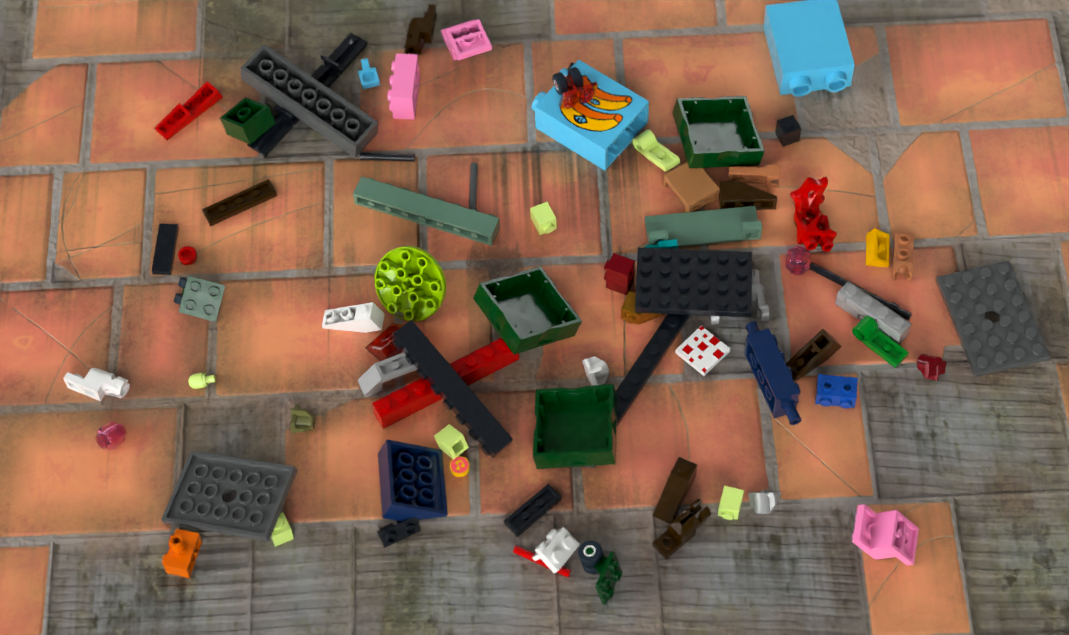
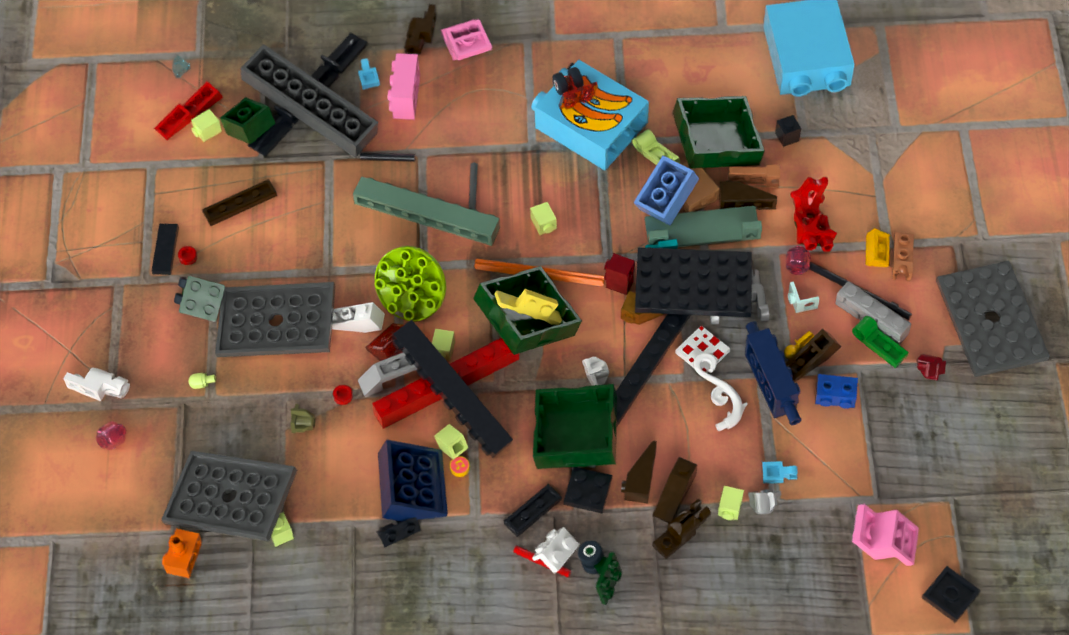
none -> clear light blue tile [172,55,190,79]
none -> yellowish green brick [191,109,222,142]
none -> dark grey plate [215,282,335,357]
none -> red tile [333,385,353,405]
none -> yellowish green brick [432,329,455,361]
none -> orange axle [474,258,605,286]
none -> light yellow bracket [494,289,562,325]
none -> black plate [564,467,612,514]
none -> dark brown slope [621,441,657,504]
none -> medium blue brick [634,156,699,226]
none -> white plant [693,353,747,431]
none -> medium azure plate [762,461,797,484]
none -> yellow axle [784,331,814,360]
none -> light aqua bracket [788,282,820,313]
none -> black plate [922,566,981,623]

